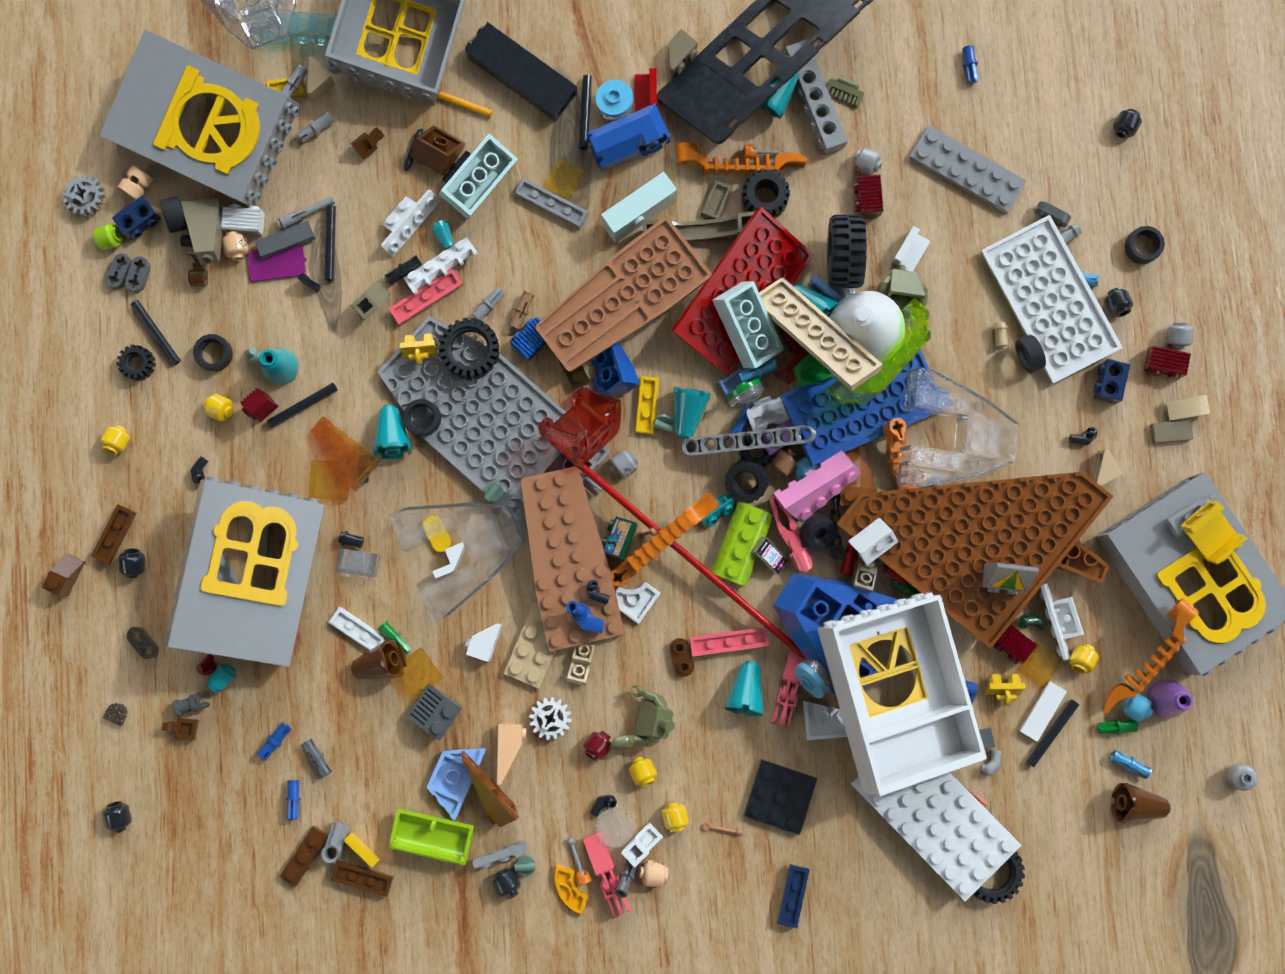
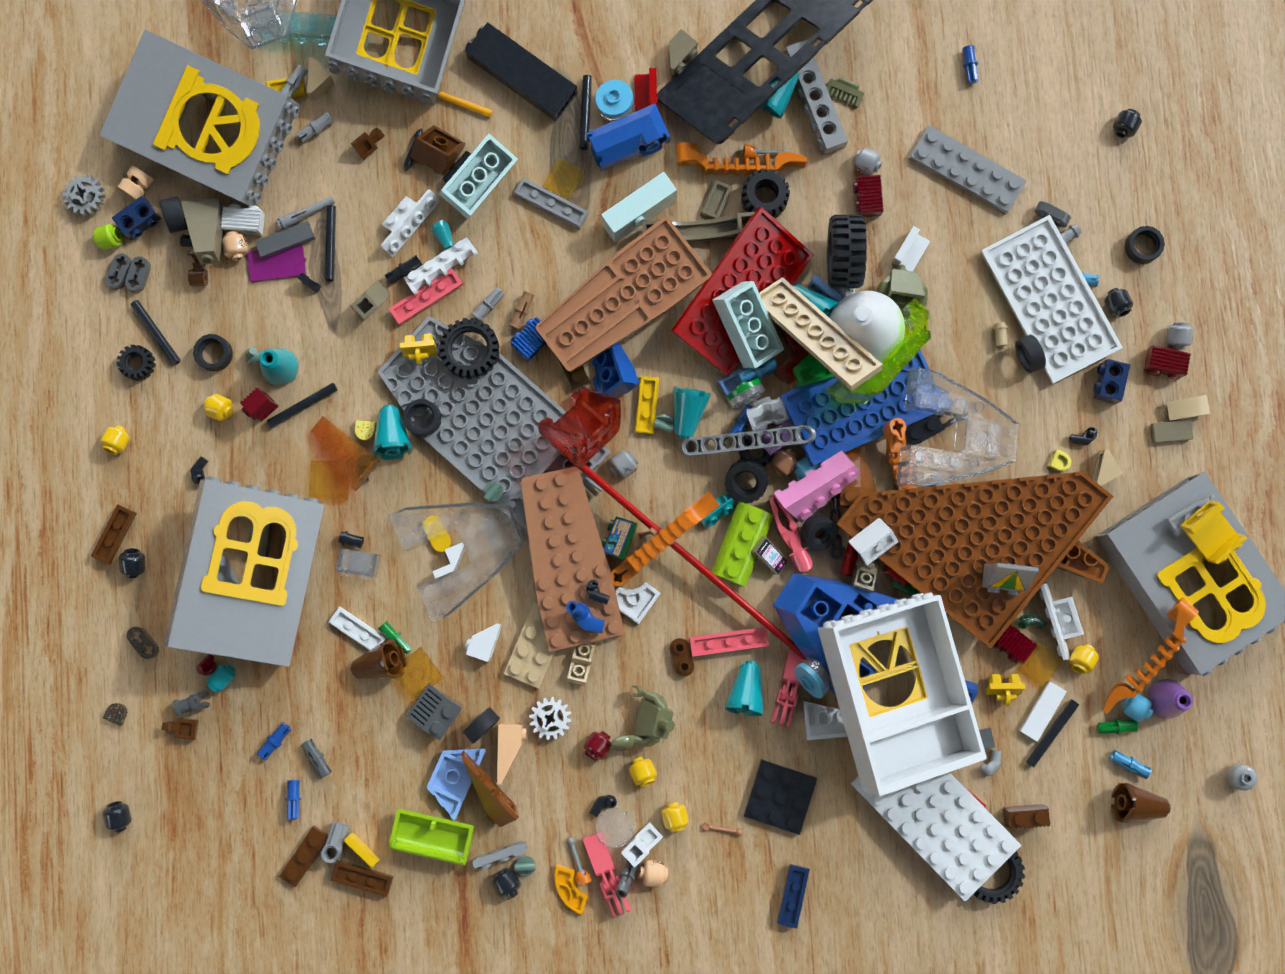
reddish brown slope [41,554,85,596] -> none
none -> light yellow tile [355,420,376,441]
none -> black tyre [463,707,500,744]
none -> black hinge [905,407,957,448]
none -> reddish brown brick [1003,804,1050,830]
none -> light yellow tile [1047,449,1072,472]

